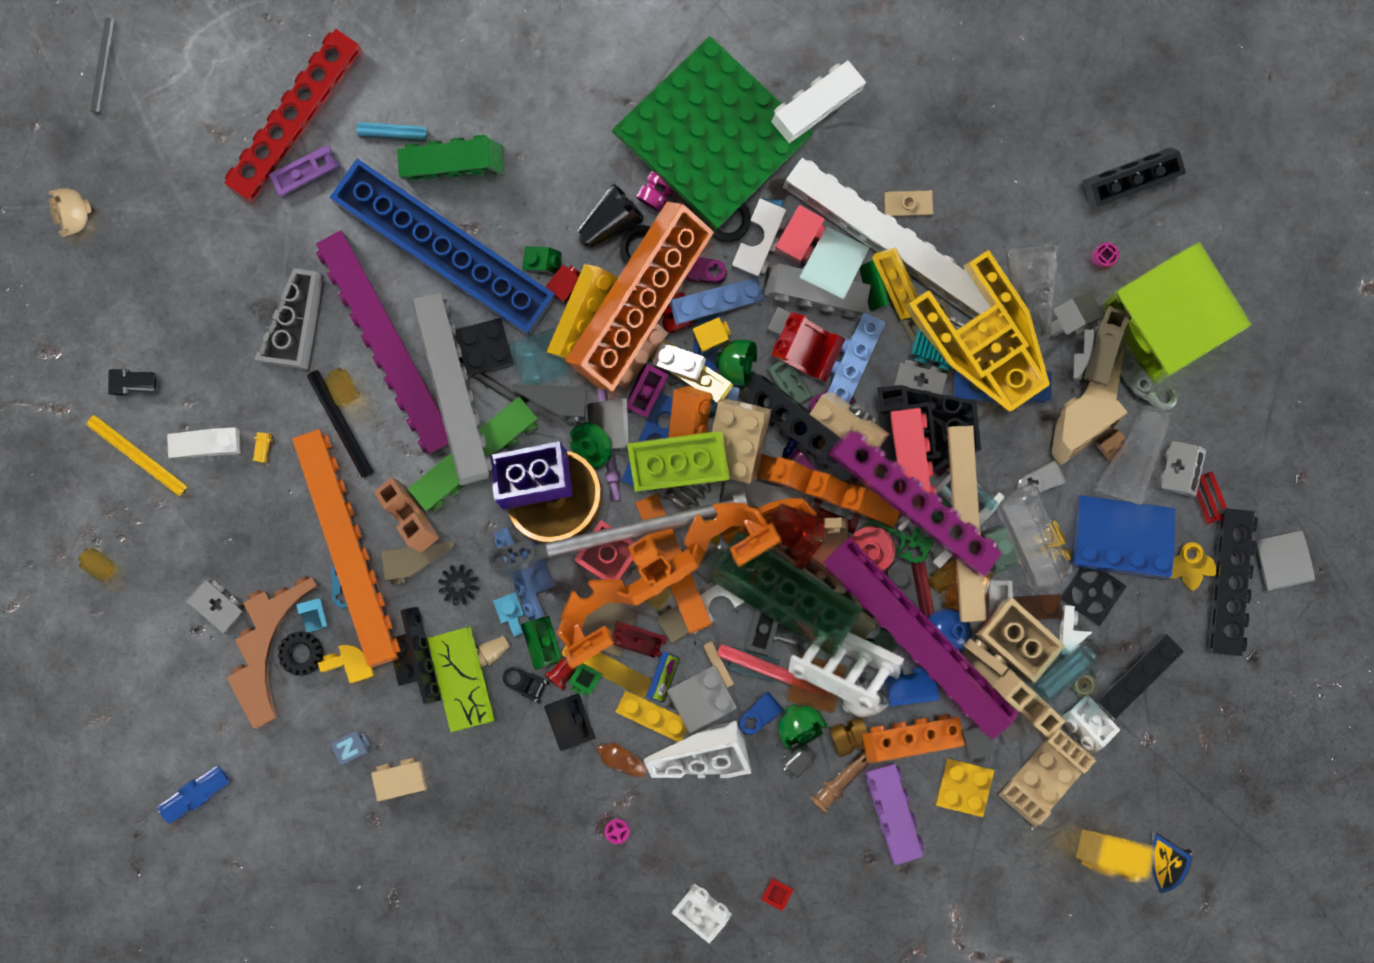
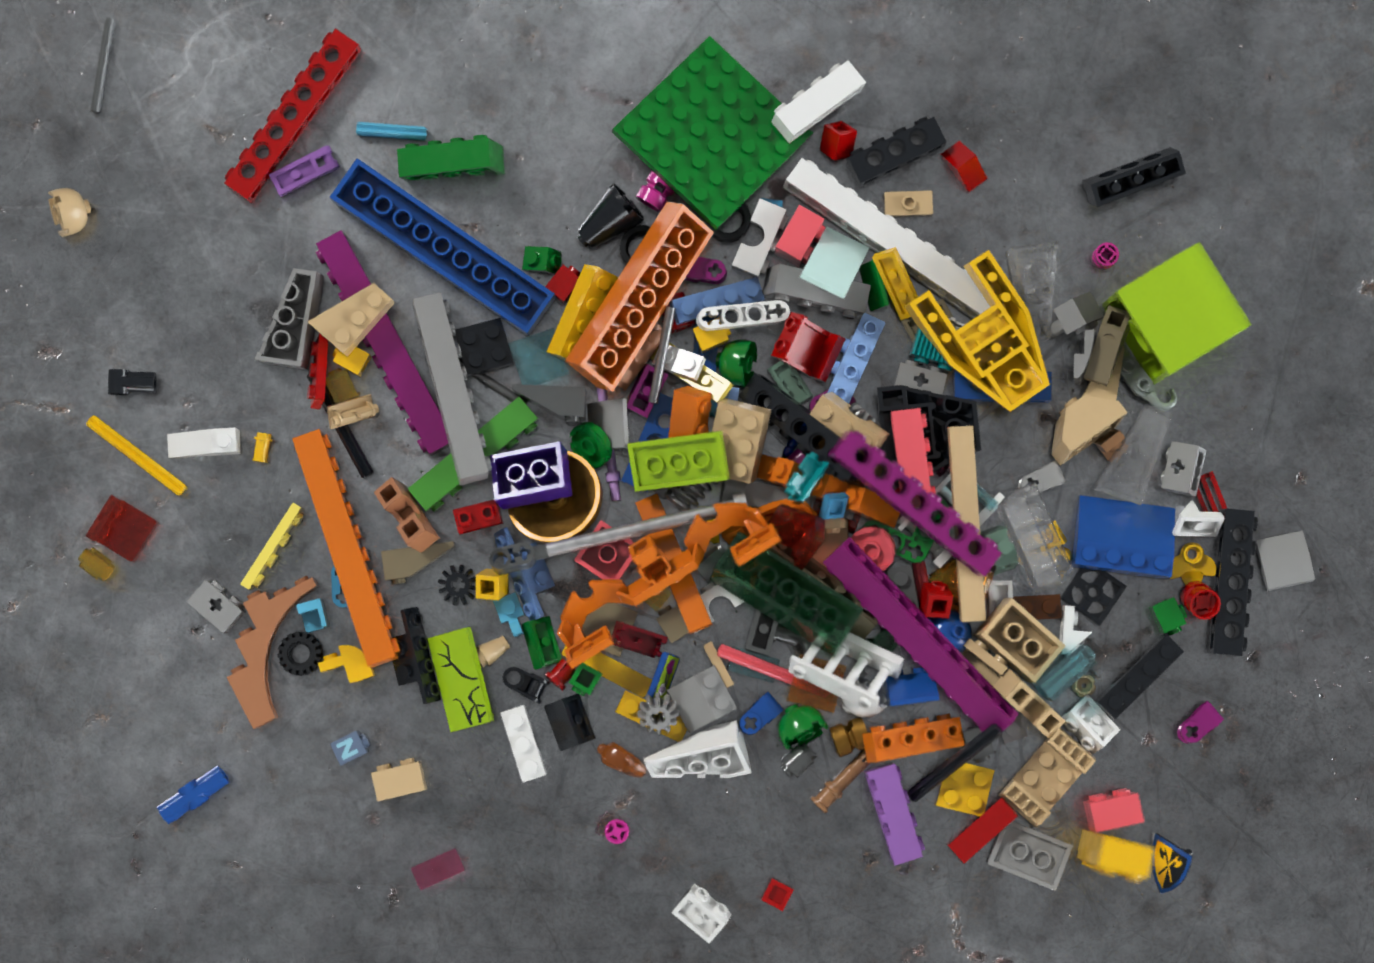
none -> clear red bracket [86,495,157,562]
none -> light yellow plate [240,503,304,590]
none -> red plate [307,333,328,410]
none -> tan wedge [308,283,395,357]
none -> tan hinge [327,394,379,429]
none -> yellow brick [332,347,372,378]
none -> clear pink plate [411,848,465,891]
none -> red hips [453,499,504,535]
none -> yellow brick [476,568,509,601]
none -> white arch [500,705,547,782]
none -> light grey gear [637,692,679,735]
none -> flat silver bar [648,306,676,404]
none -> white beam [696,300,790,331]
none -> teal hinge [785,452,830,502]
none -> dark azure tile [819,492,849,520]
none -> red panel [820,121,857,161]
none -> black brick [847,117,947,188]
none -> black axle [908,723,1002,802]
none -> red brick [919,581,953,618]
none -> red slope [940,141,988,193]
none -> red tile [948,797,1019,864]
none -> light grey plate [987,821,1073,891]
none -> coral brick [1083,788,1144,833]
none -> green brick [1148,597,1187,636]
none -> white slope [1172,500,1225,537]
none -> magenta piece [1177,700,1224,744]
none -> red wheel [1180,581,1221,620]

